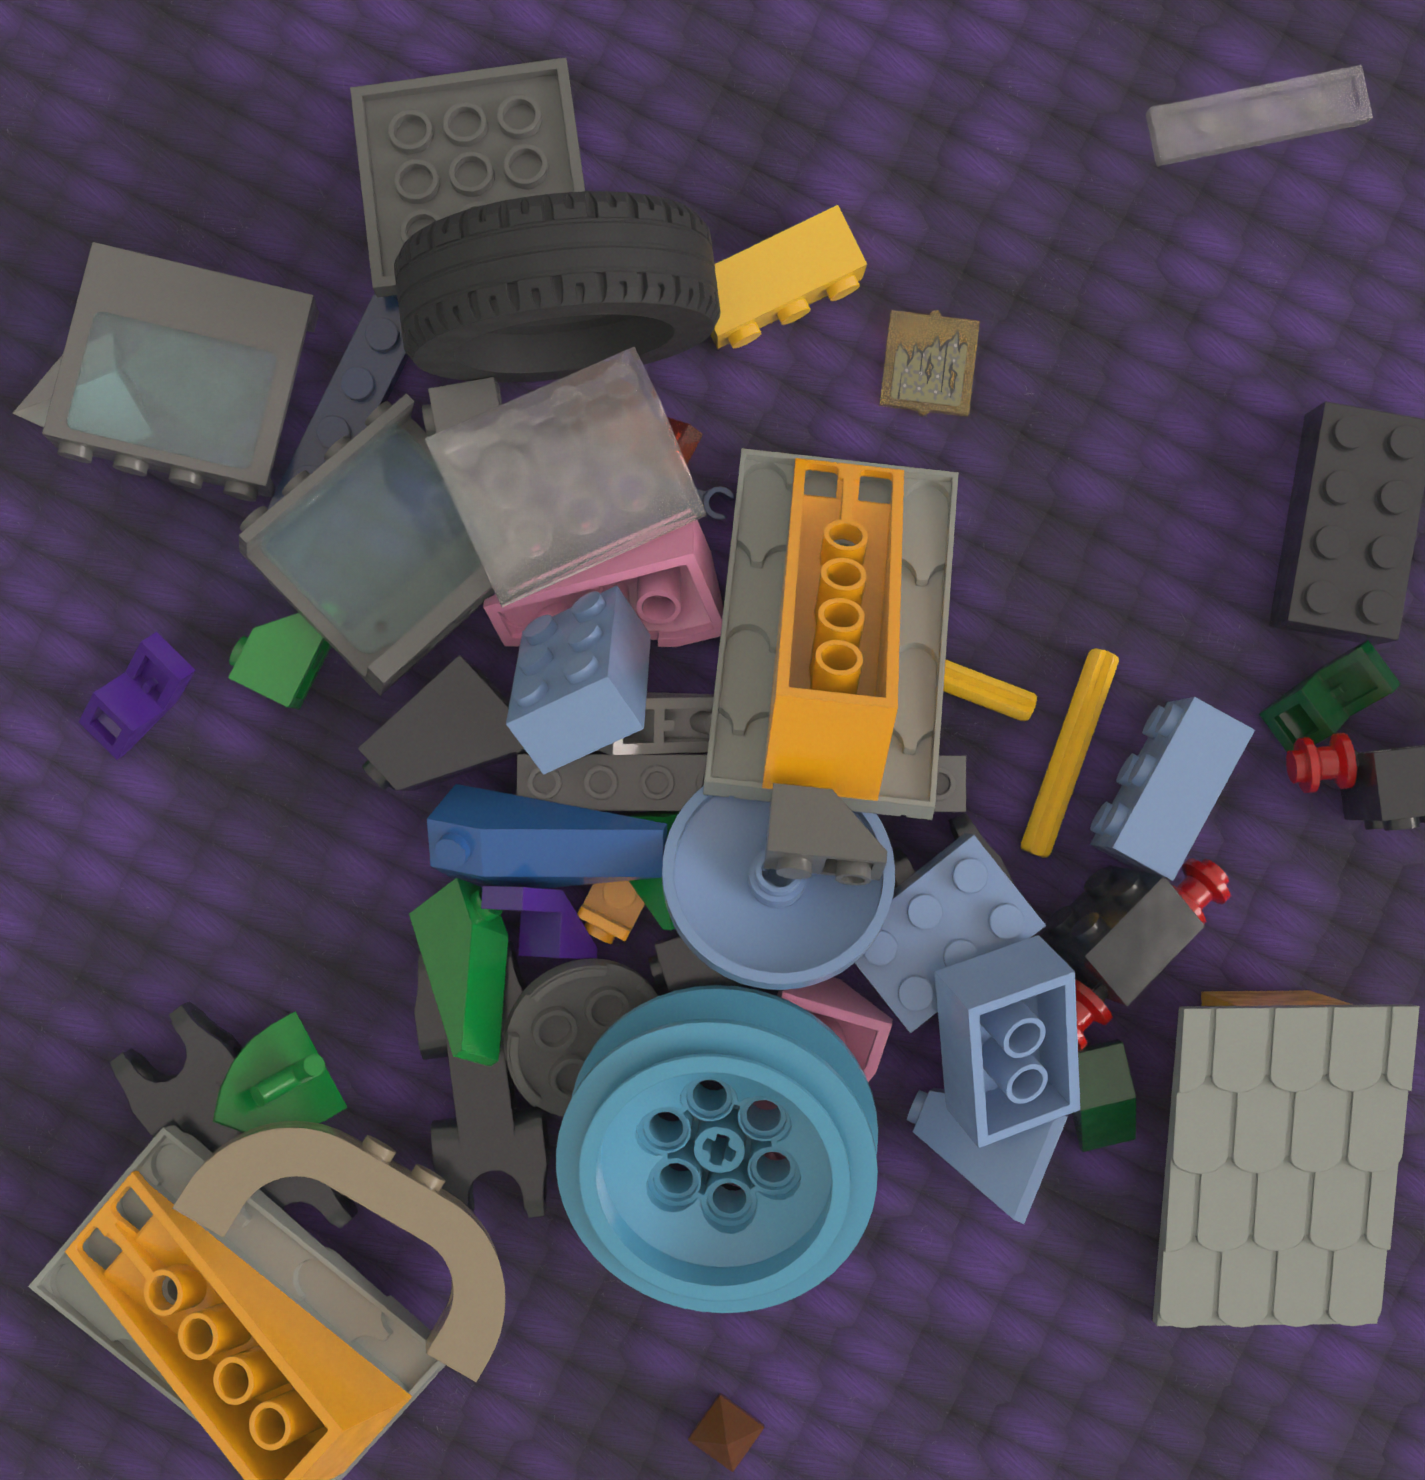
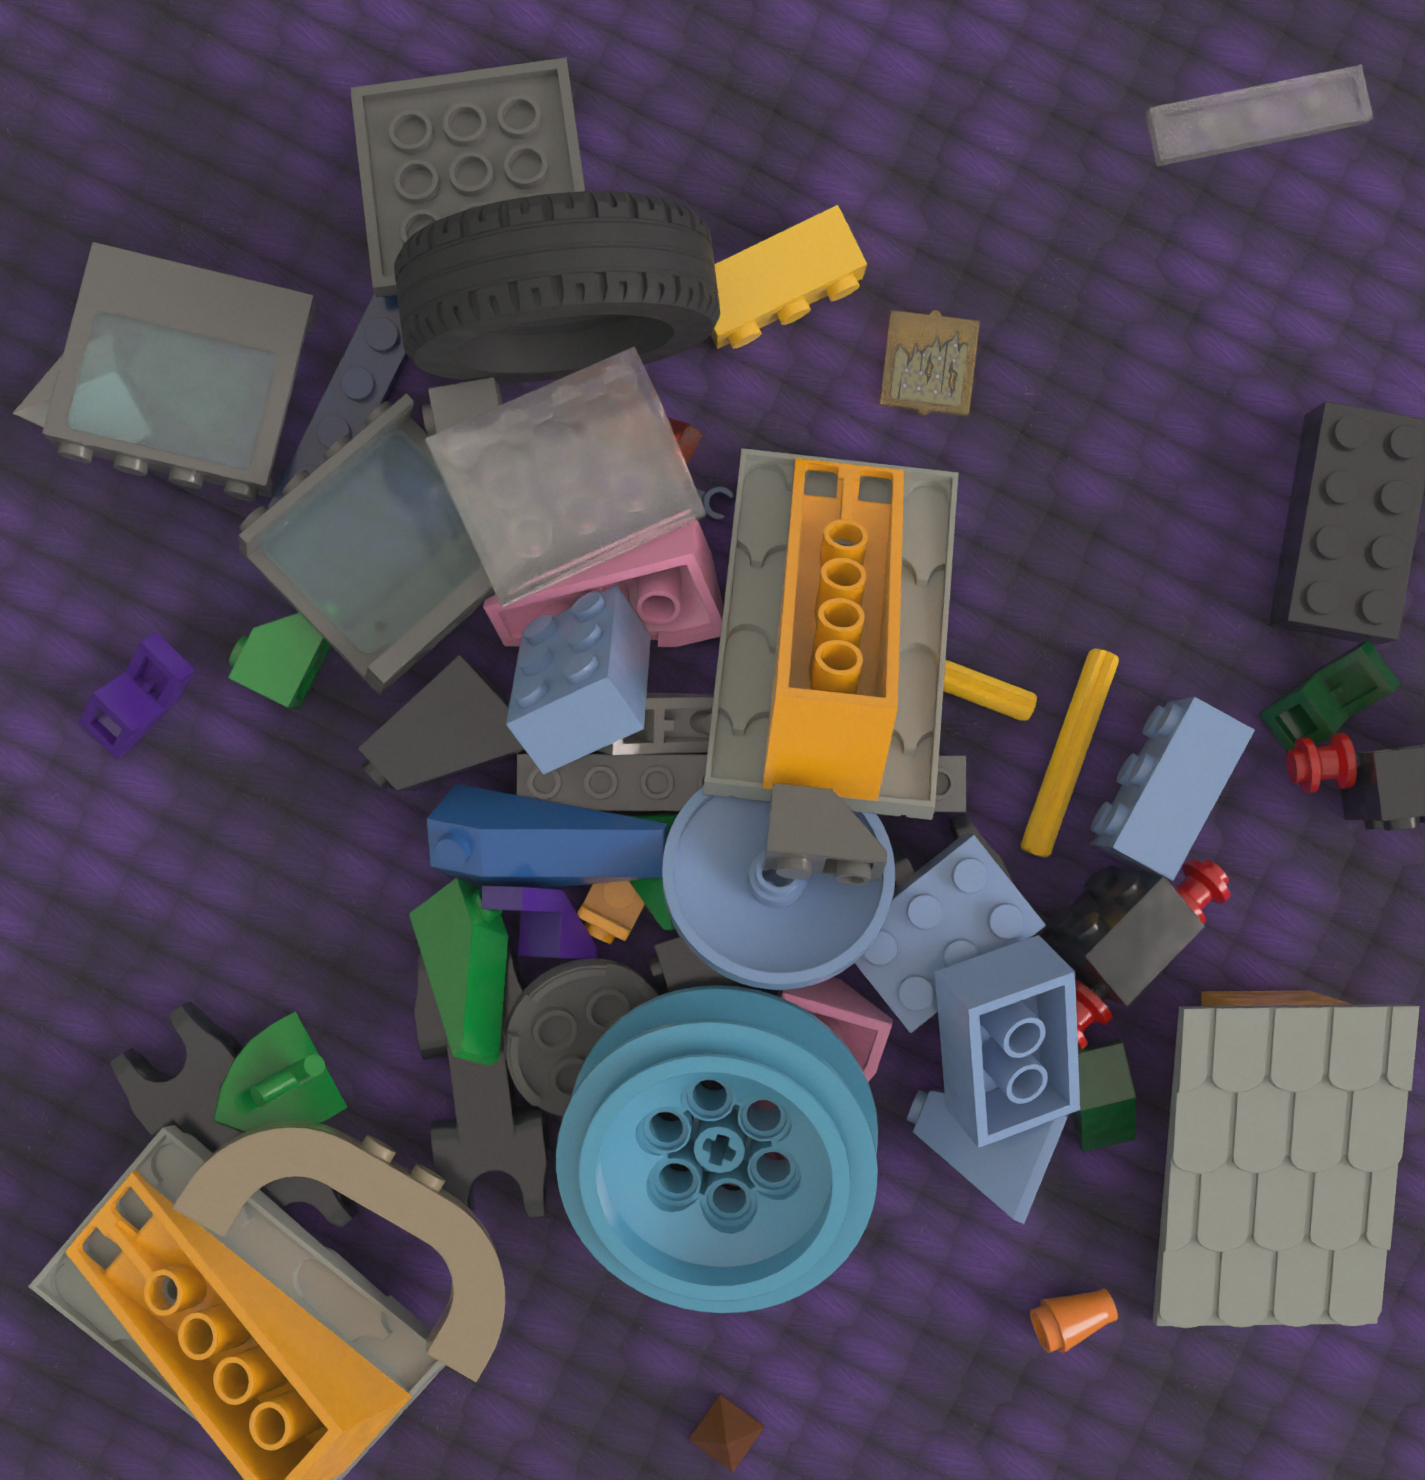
none -> orange cone [1030,1288,1118,1354]

